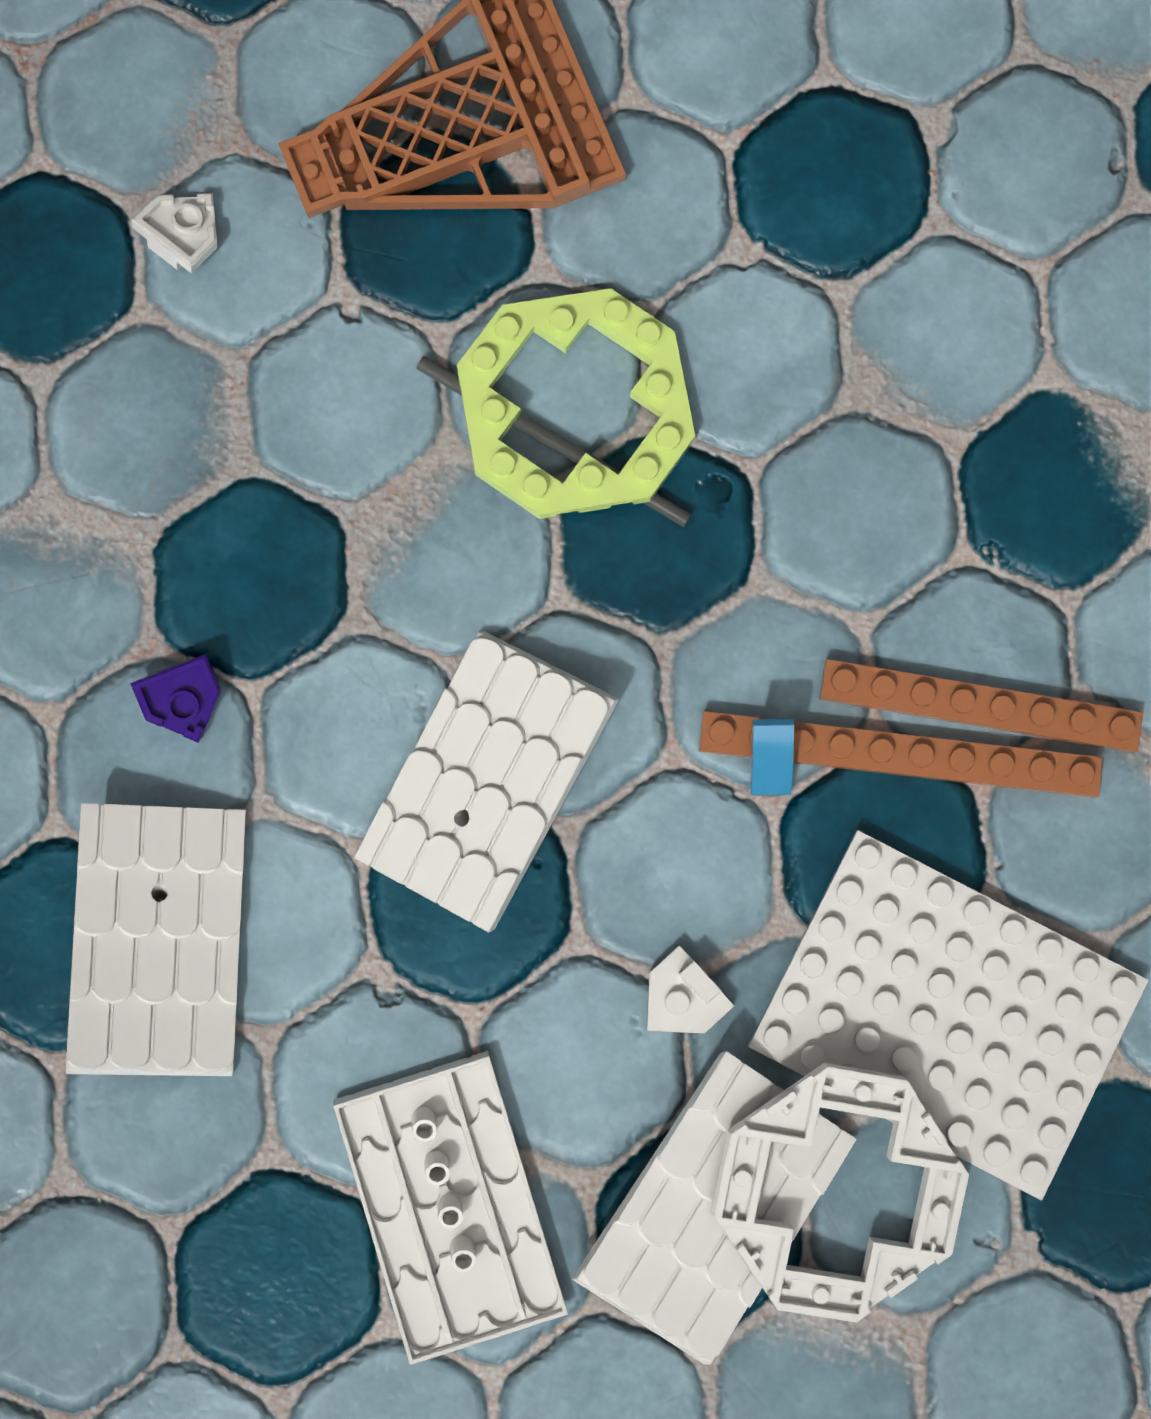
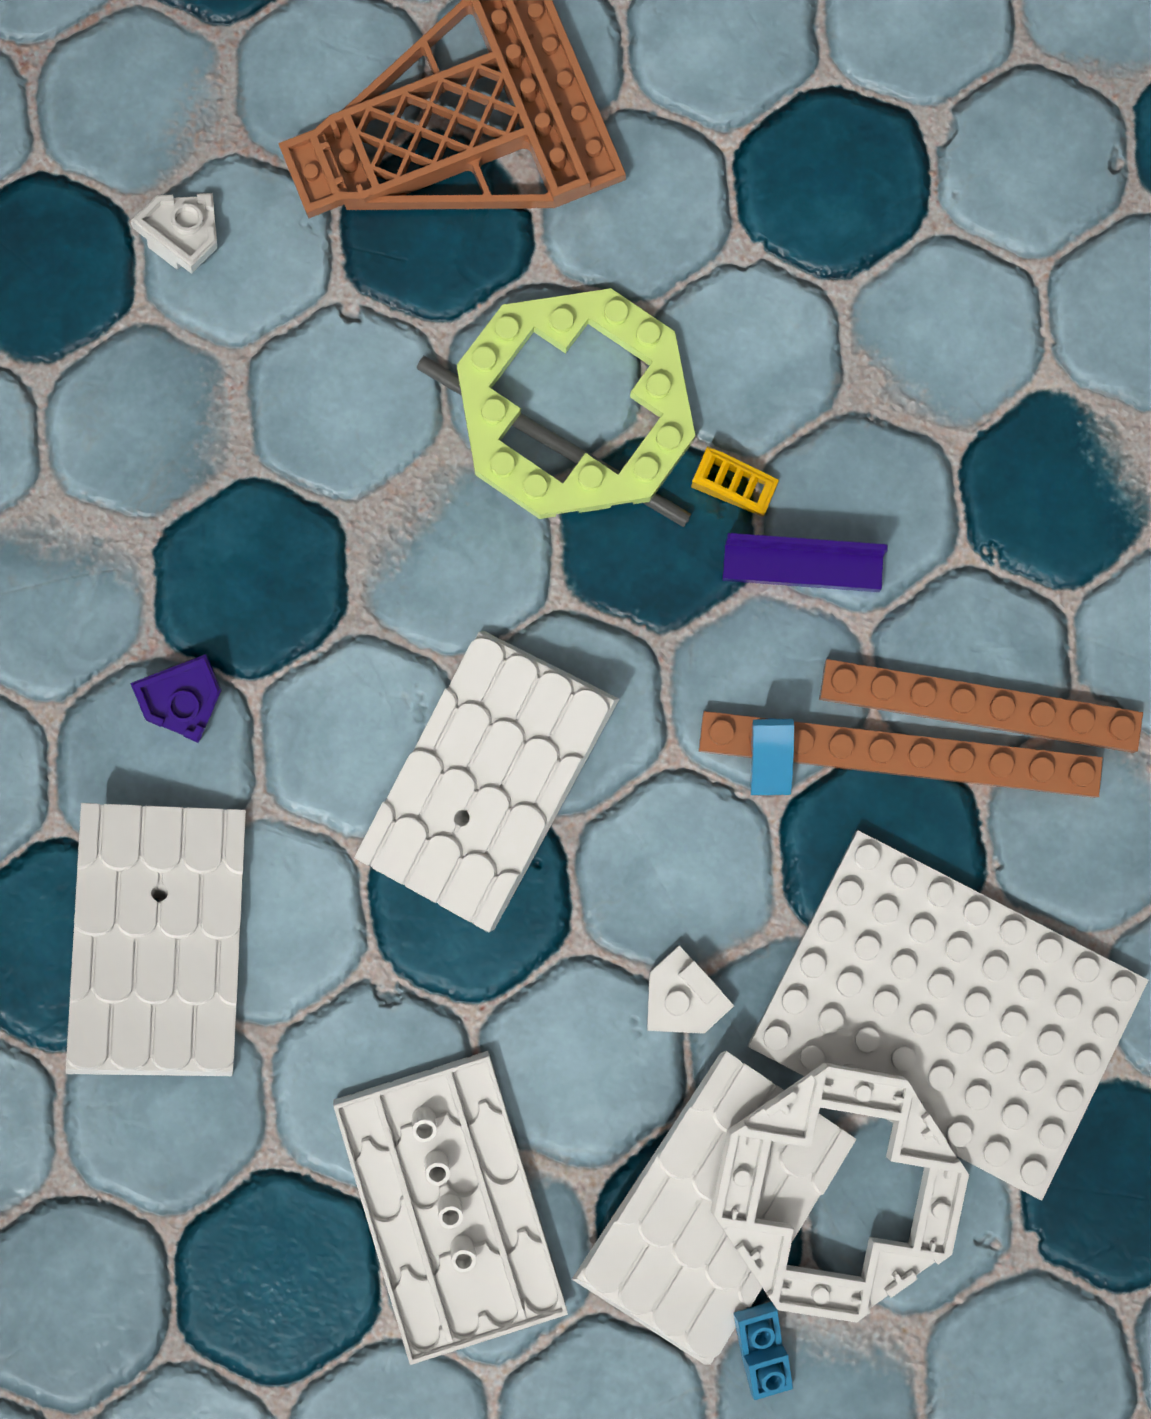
none -> yellow slope [691,446,779,517]
none -> dark purple panel [722,533,888,592]
none -> dark azure slope [733,1302,793,1400]

